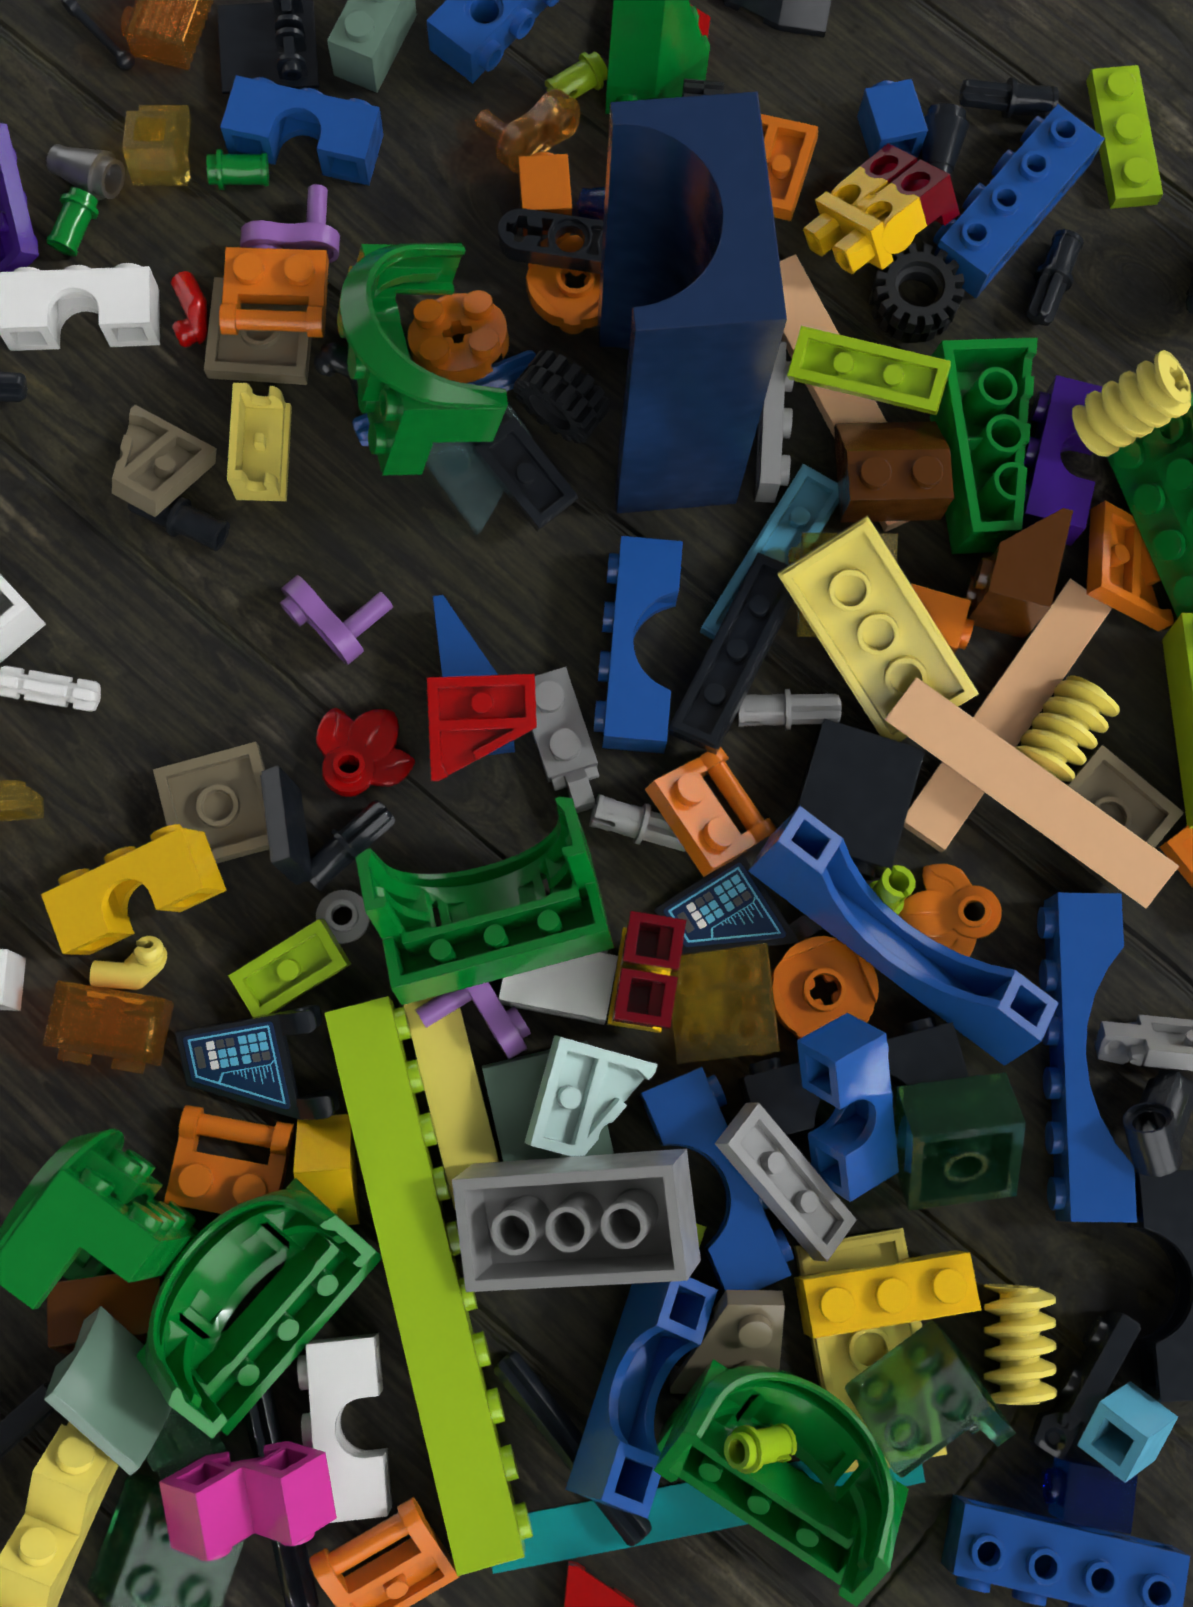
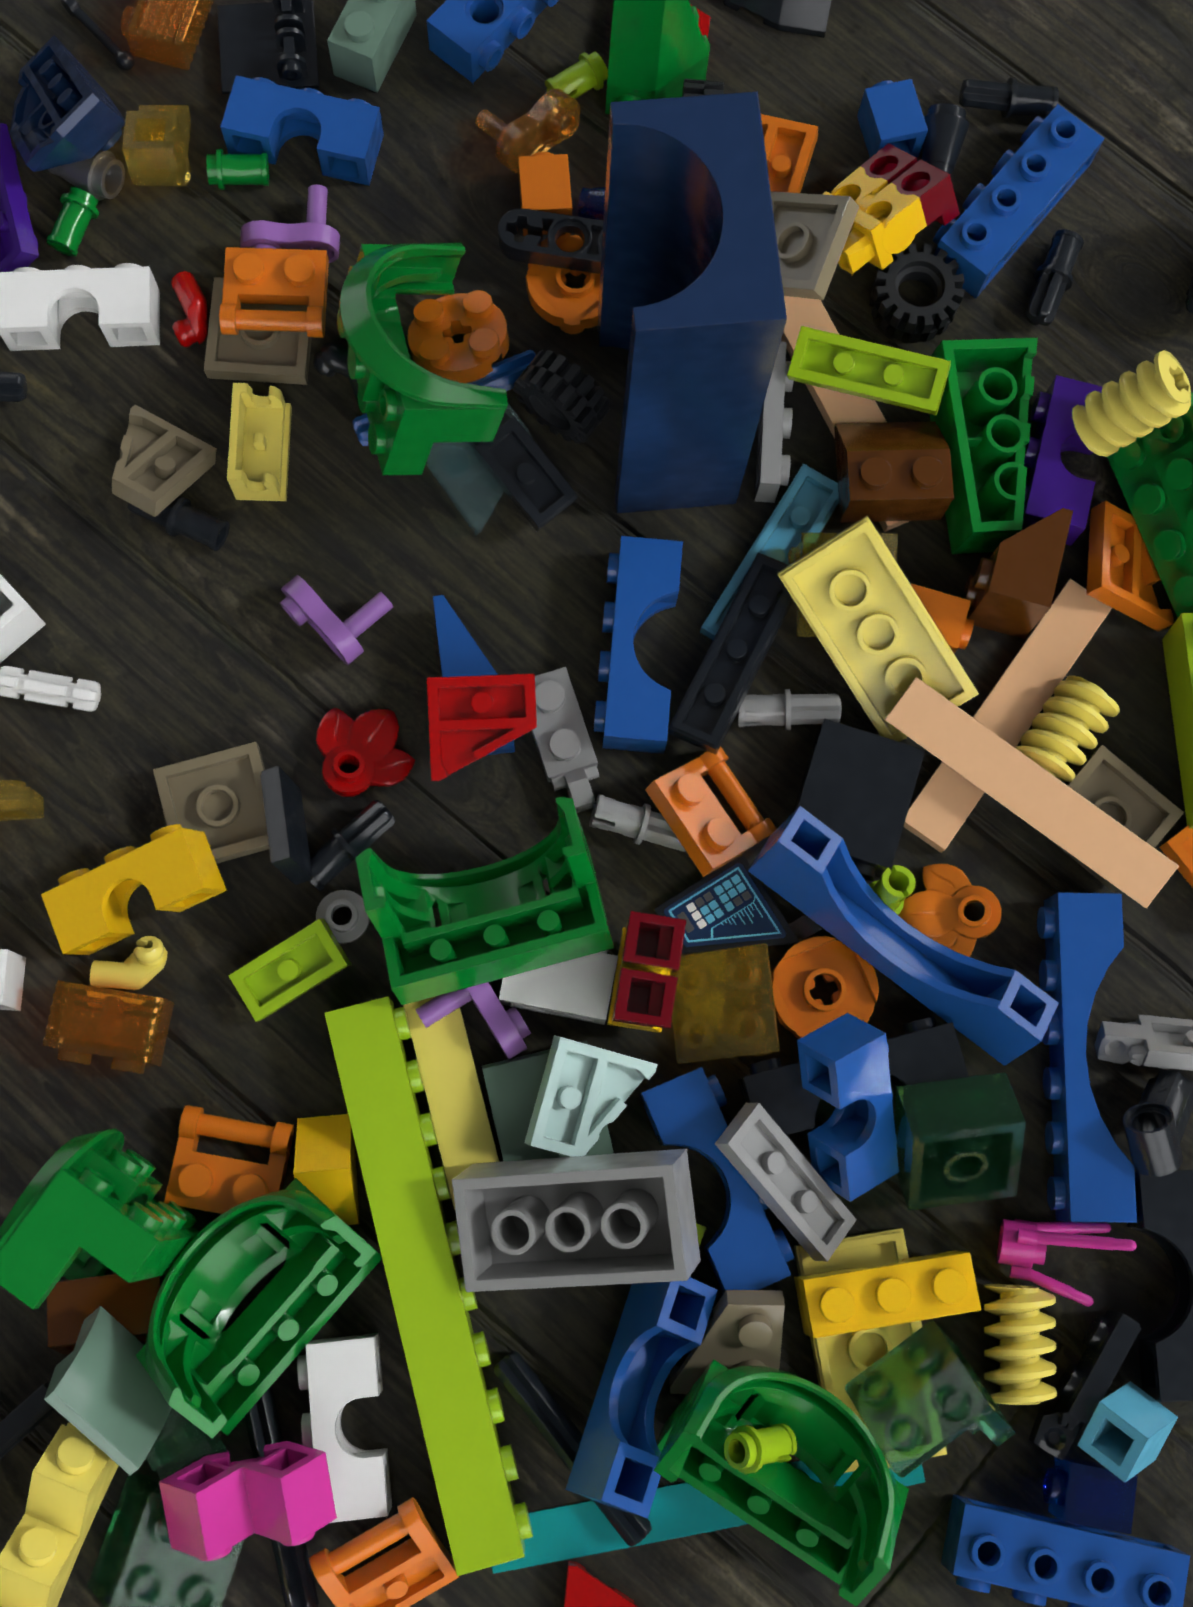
flag [175,1004,341,1120] -> none
lime plate [1086,65,1163,209] -> none
none -> dark blue wedge [9,35,127,172]
none -> dark tan plate [771,191,859,300]
none -> dark pink plant [997,1219,1137,1307]

